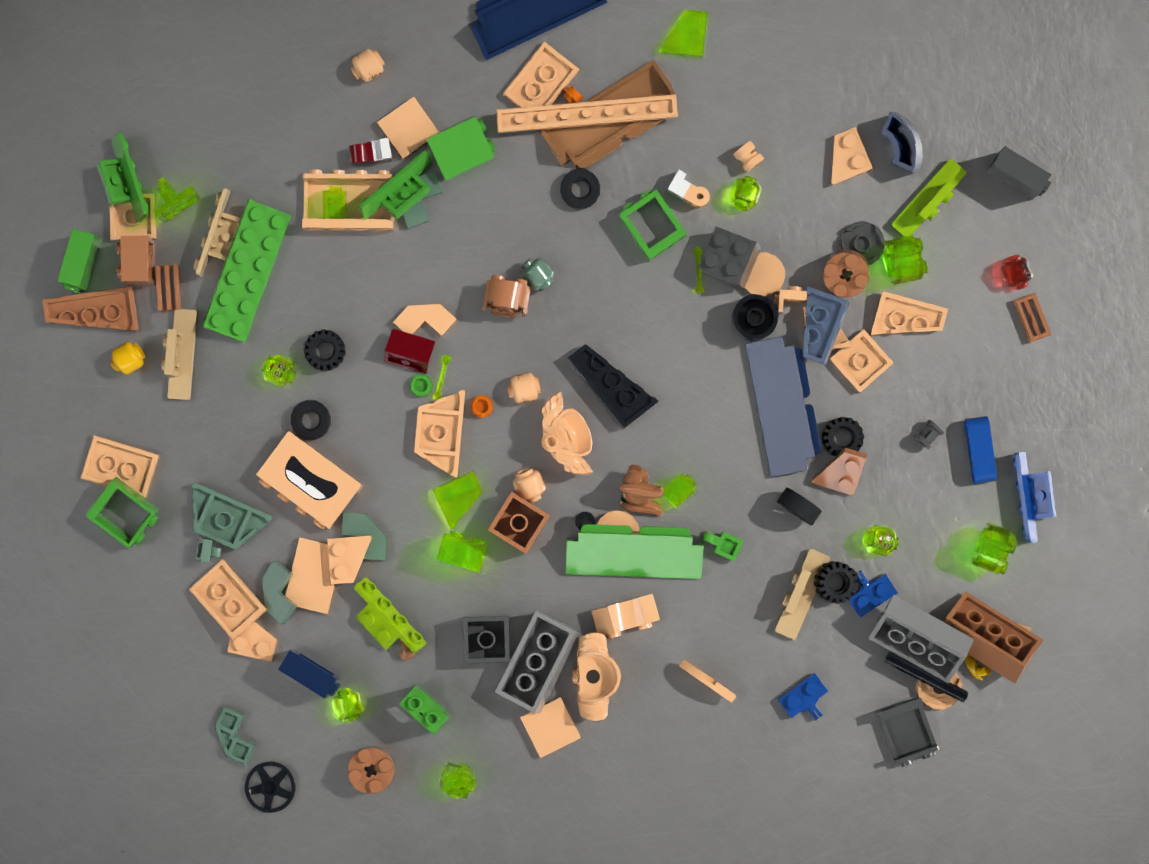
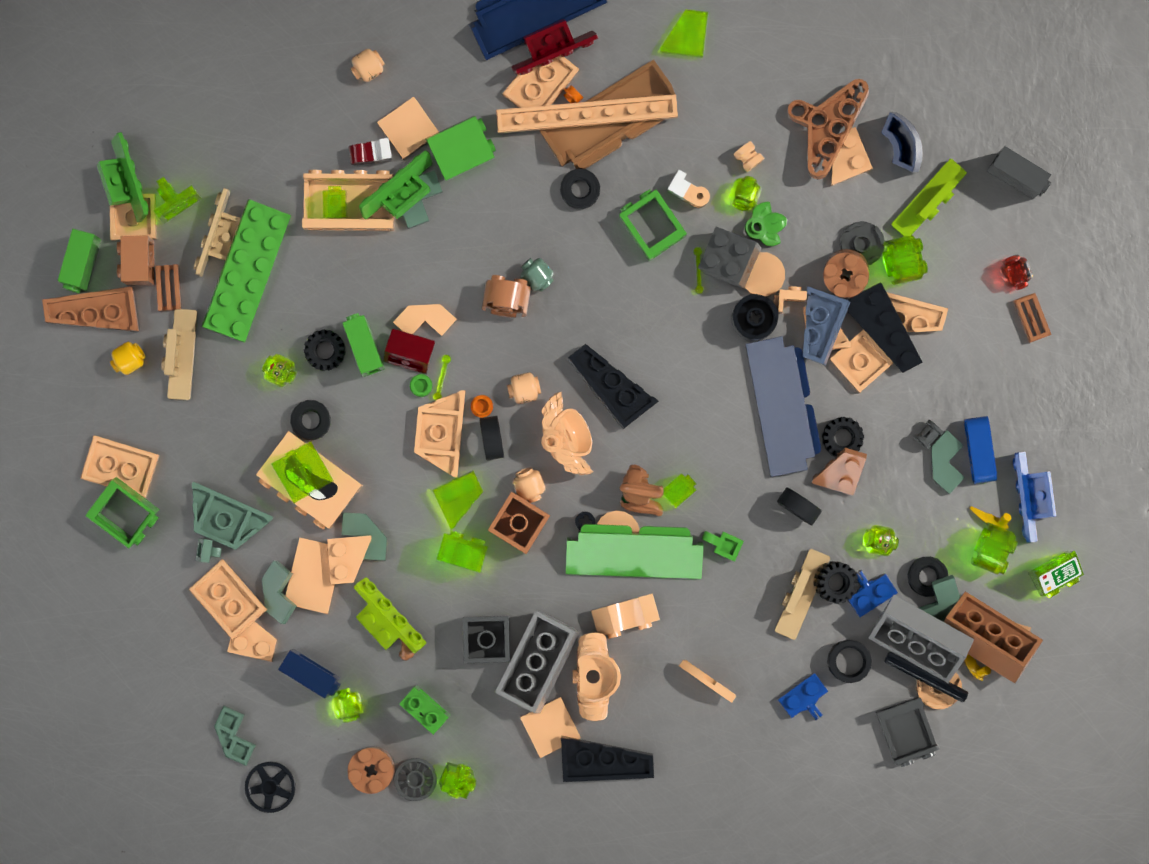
none -> clear neon green bracket [272,441,334,504]
none -> bright green brick [343,313,385,377]
none -> dark grey wheel [394,758,437,801]
none -> black tyre [480,416,504,460]
none -> dark red bracket [511,19,598,75]
none -> black wing [561,736,654,782]
none -> bright green plate [745,202,787,246]
none -> nougat beam [788,79,869,180]
none -> black tyre [827,640,872,683]
none -> black wing [847,282,923,373]
none -> black tyre [907,556,948,597]
none -> sand green tile [919,575,960,622]
none -> sand green tile [931,430,965,494]
none -> yellow bar [970,506,1012,529]
none -> slope [1028,551,1084,598]

